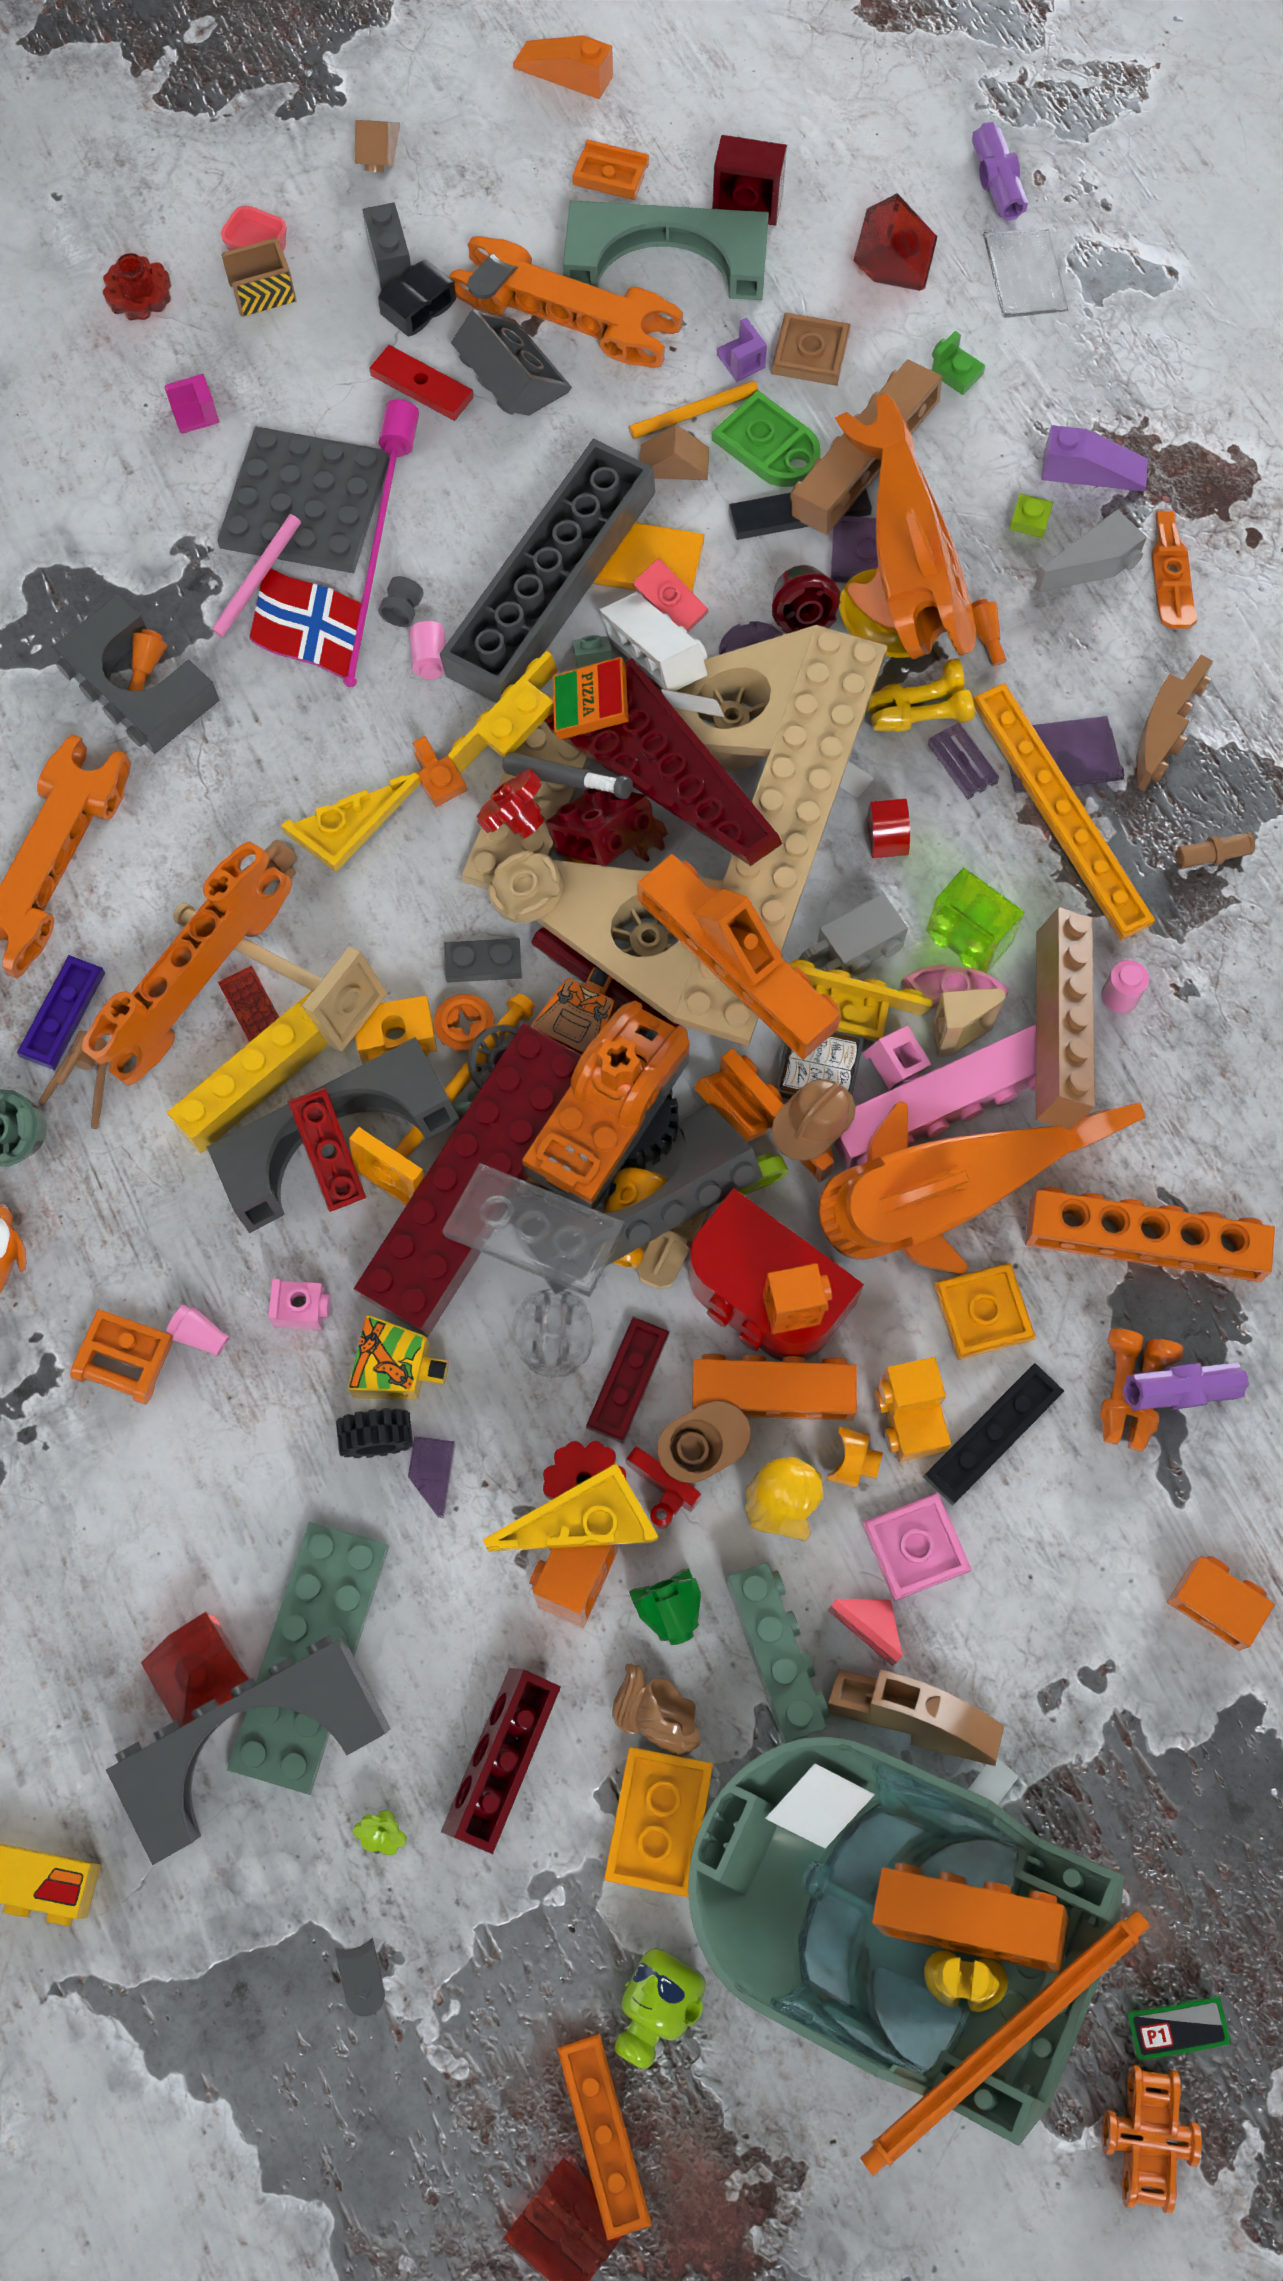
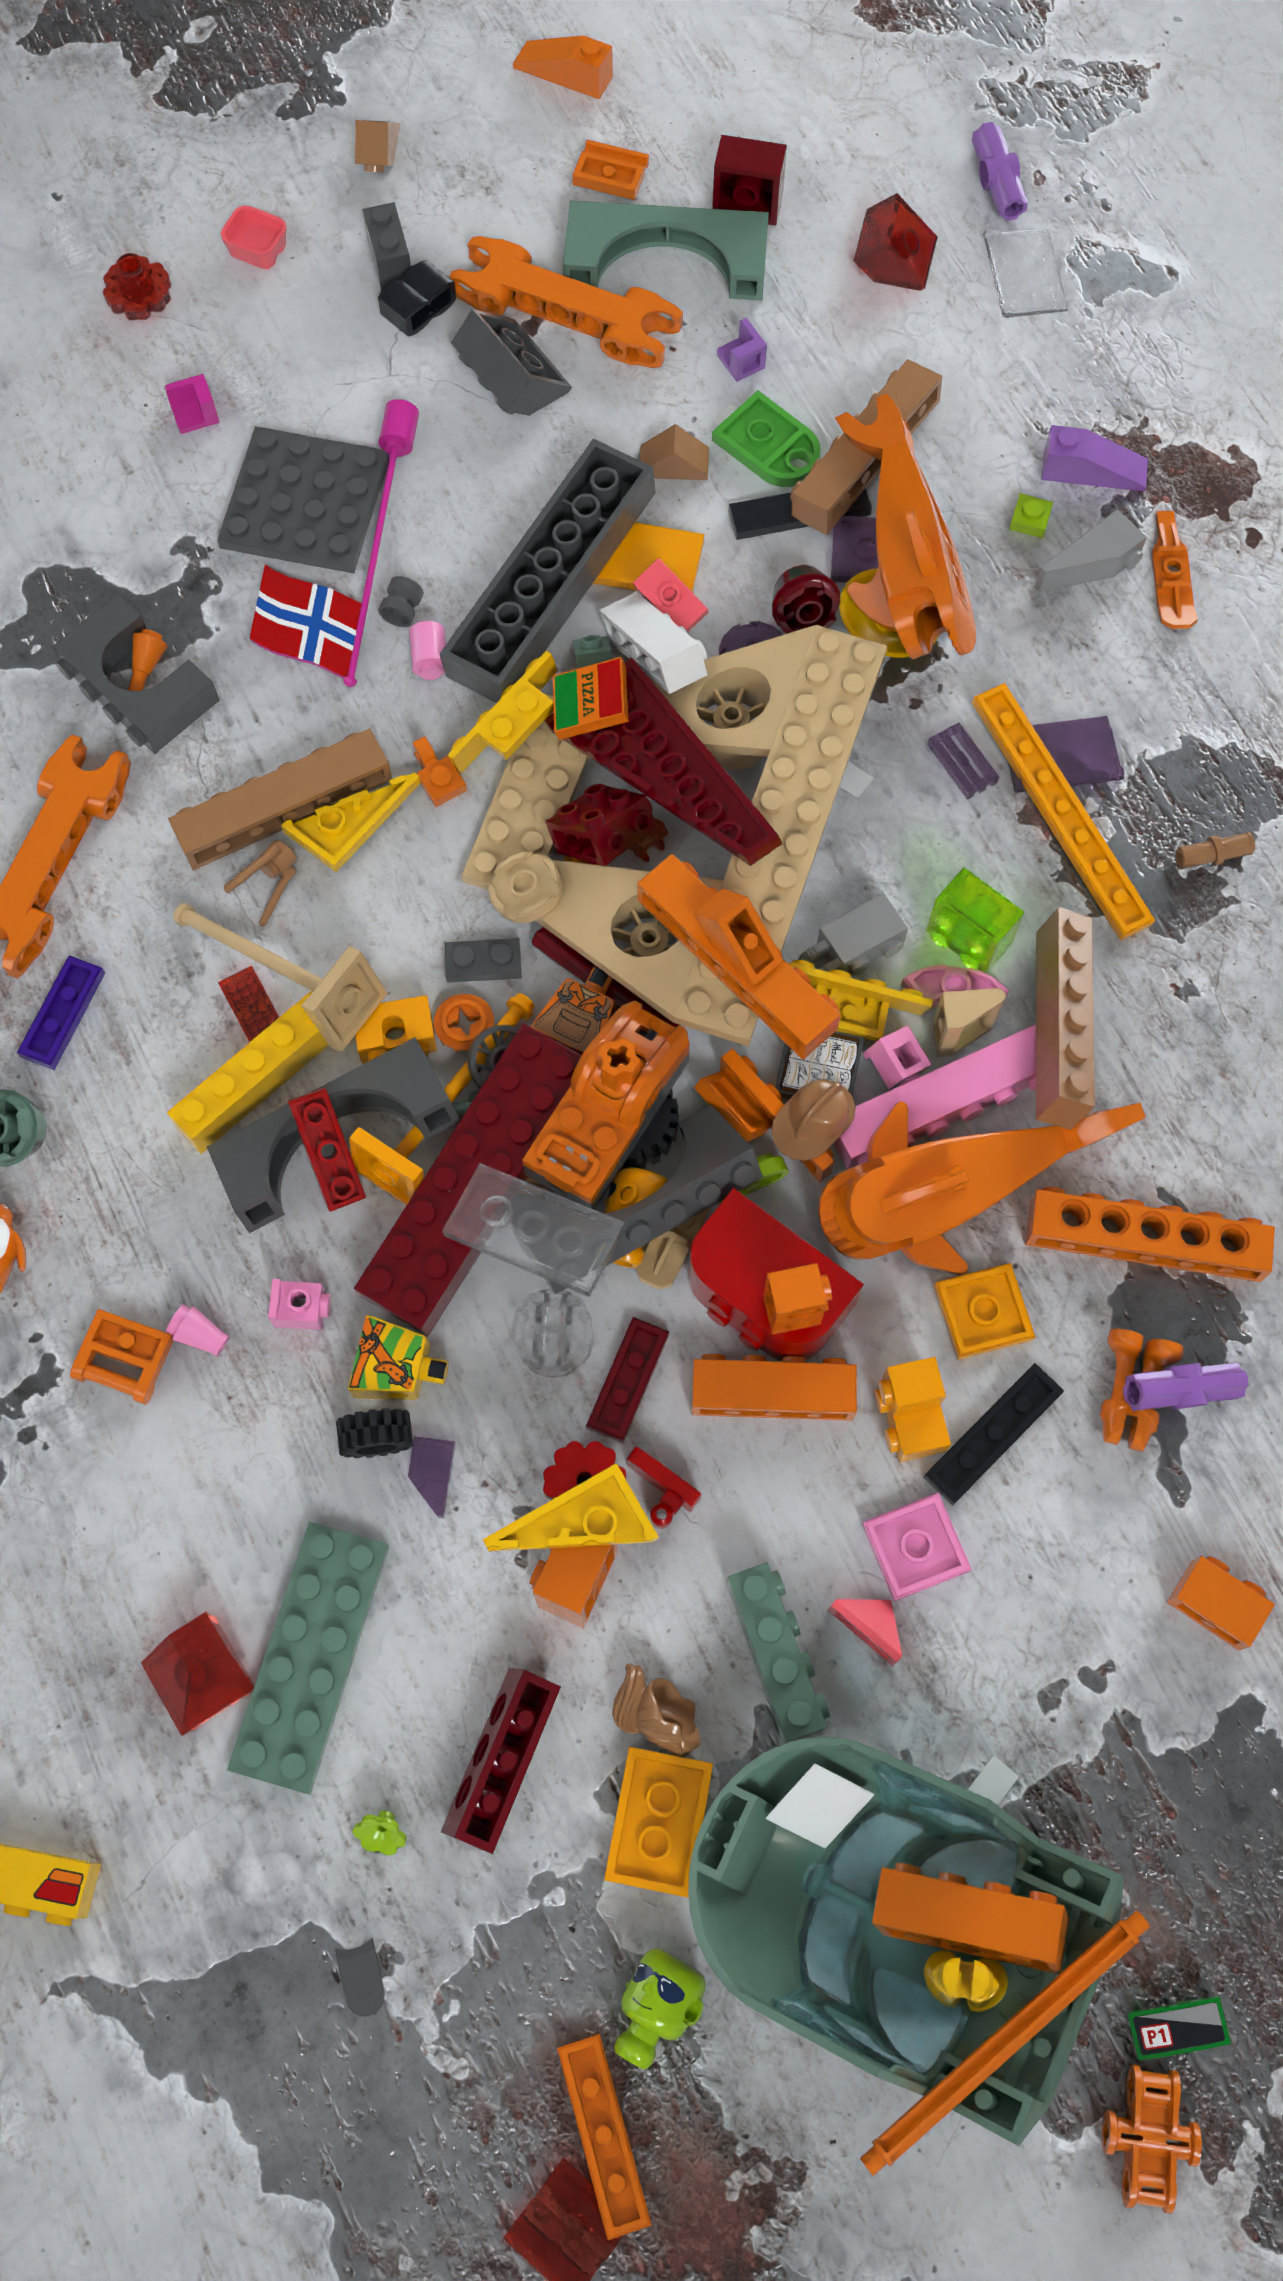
medium nougat plant [38,1031,108,1129] -> none
orange piece [81,841,292,1086] -> none
dark grey arch [106,1635,391,1865] -> none
bright pink piece [211,514,301,638] -> none
piece [221,237,297,317] -> none
red tile [369,345,474,421] -> none
dark grey piece [468,253,518,299] -> none
red plant [476,769,545,838] -> none
dark grey piece [502,752,633,799] -> none
light orange piece [629,380,758,439] -> none
green brick [629,1568,701,1645] -> none
medium nougat piece [657,1401,751,1483] -> none
white sticker [661,689,725,717] -> none
yellow hair [745,1456,823,1542] -> none
medium nougat tile [771,312,851,386] -> none
light orange piece [826,1427,883,1489] -> none
medium nougat slope [828,1669,1004,1766] -> none
red brick [866,799,910,858] -> none
yellow piece [867,658,975,732] -> none
bright green bracket [932,331,985,395] -> none
orange cone [971,599,1007,666] -> none
bright pink brick [1101,960,1149,1013] -> none
medium nougat slope [1136,654,1213,792] -> none
none -> medium nougat brick [168,728,392,870]

